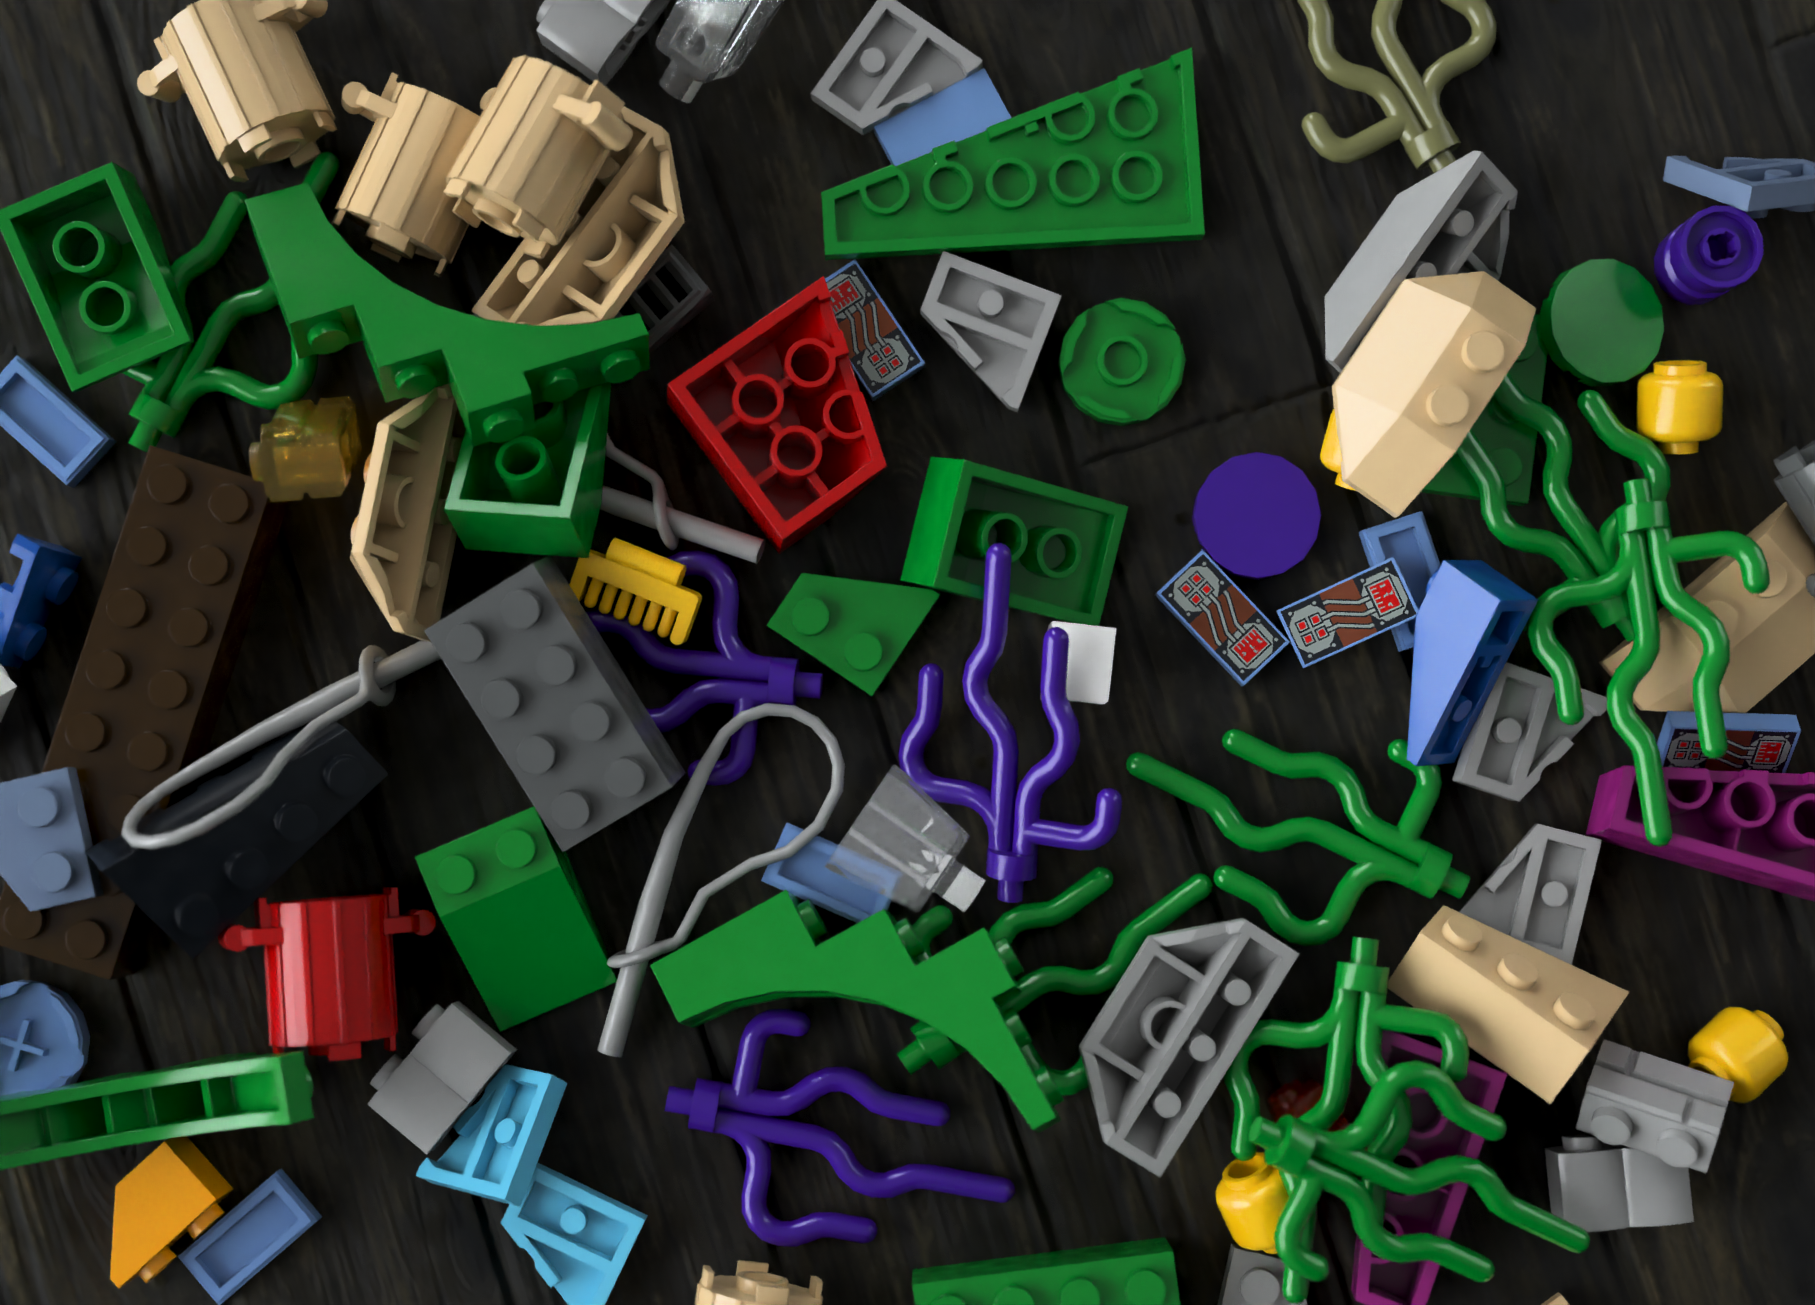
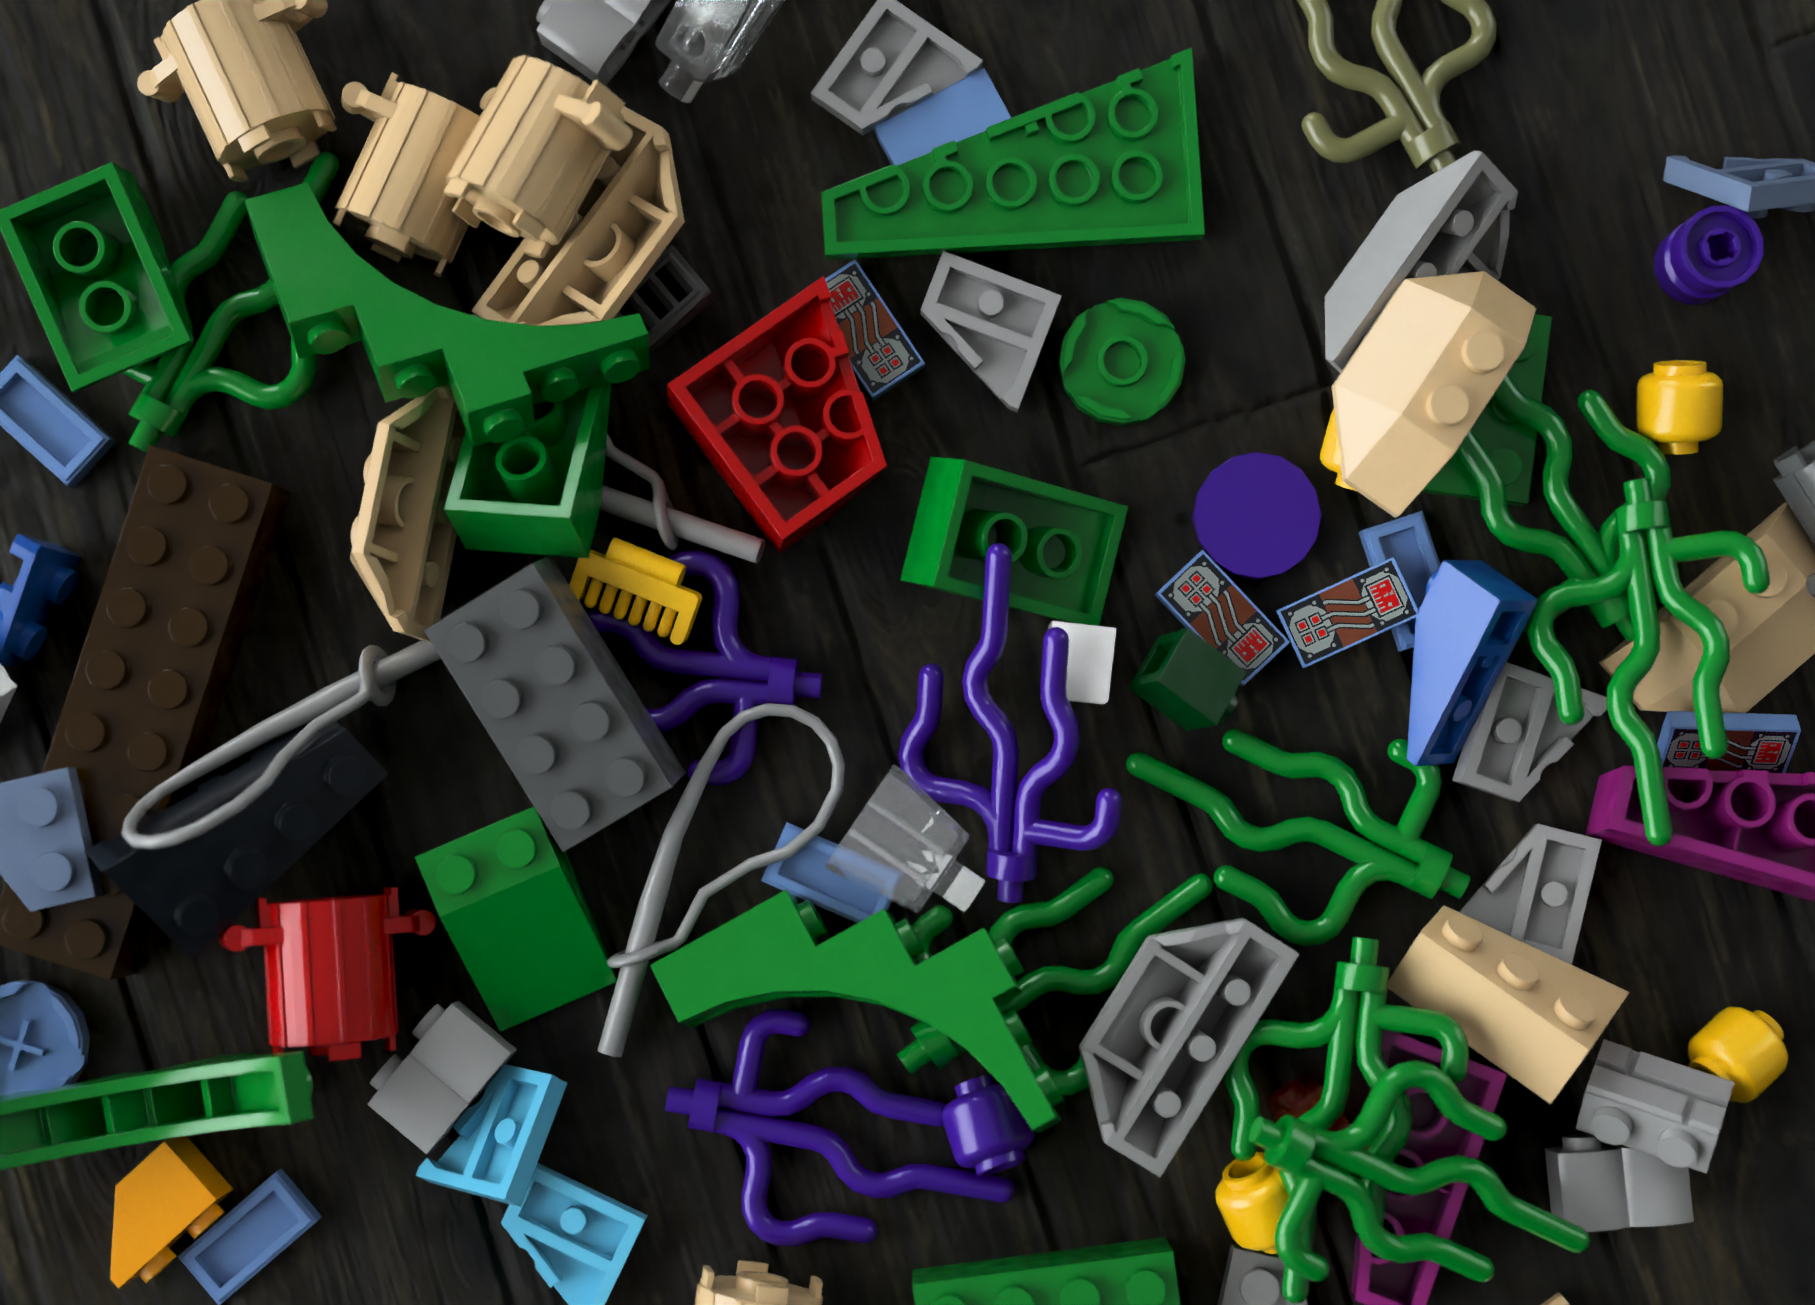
clear yellow brick [249,396,362,502] -> none
green wing [767,573,940,697] -> none
green tile [1539,259,1664,386] -> none
none -> dark purple head [942,1075,1035,1177]
none -> dark green brick [1128,628,1247,731]

